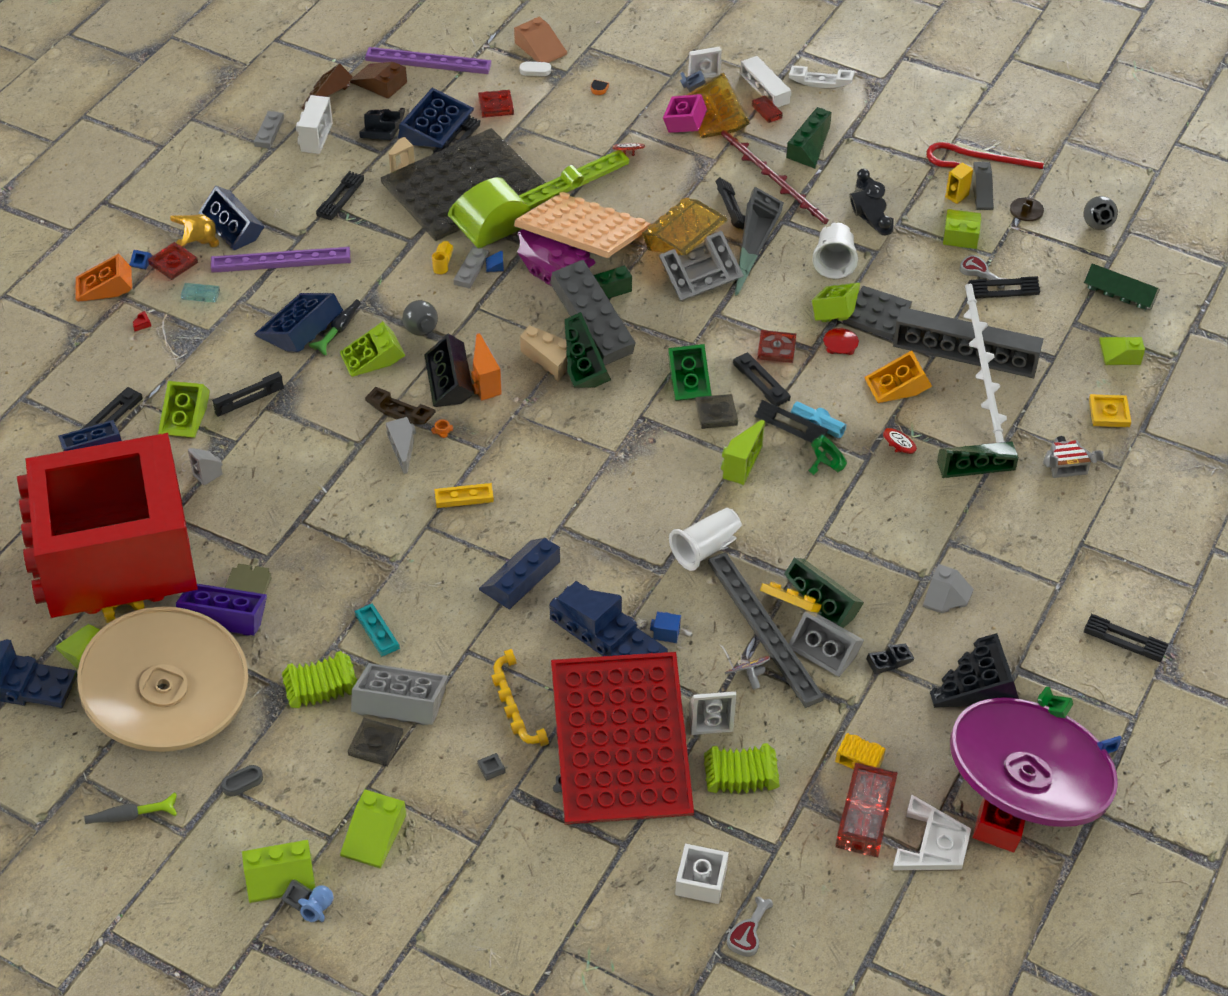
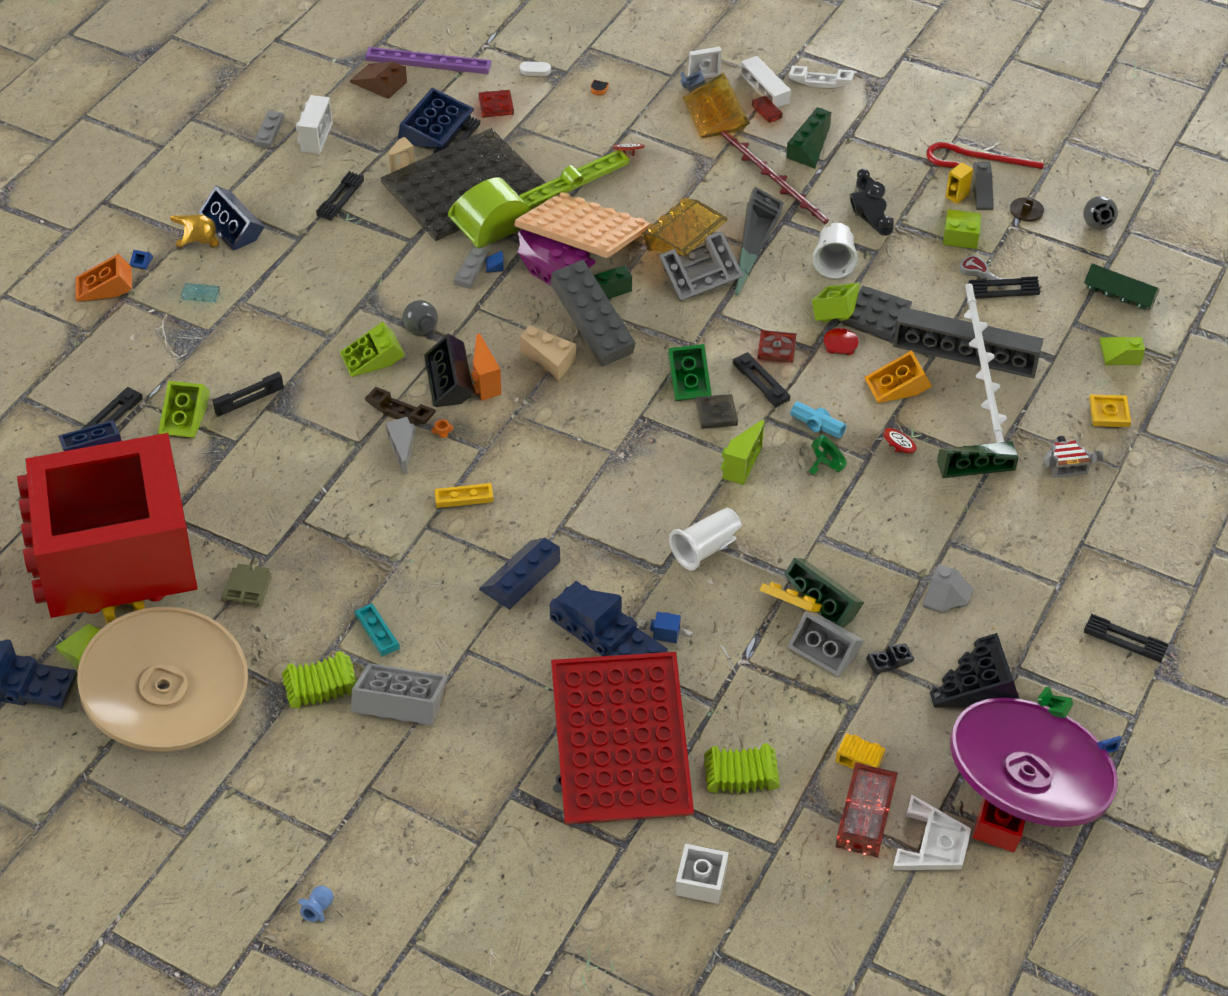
dark grey piece [84,792,177,824] -> none
red tile [133,311,151,332] -> none
clear red plate [148,242,198,280] -> none
dark purple slope [176,584,267,636] -> none
light grey slope [188,448,223,485] -> none
medium lavender tile [211,247,351,273] -> none
dark grey tile [221,765,263,797] -> none
lime slope [242,840,315,903] -> none
dark blue slope [254,293,343,352] -> none
dark grey tile [281,880,312,911] -> none
reddish brown wedge [301,63,353,110] -> none
piece [309,299,361,356] -> none
lime slope [340,789,406,869] -> none
clear smoke plate [348,718,403,766] -> none
black slope [359,108,405,140] -> none
yellow piece [432,241,454,274] -> none
dark grey tile [477,753,506,781] -> none
yellow bar [491,648,549,747] -> none
nougat slope [514,16,567,63] -> none
dark green wedge [564,312,611,388] -> none
dark pink brick [663,94,707,133] -> none
white slope [688,692,736,735] -> none
dark grey plate [708,552,824,708] -> none
black container [715,177,745,230] -> none
light grey shield [725,656,770,689] -> none
light grey piece [726,896,773,957] -> none
black container [754,400,828,447] -> none

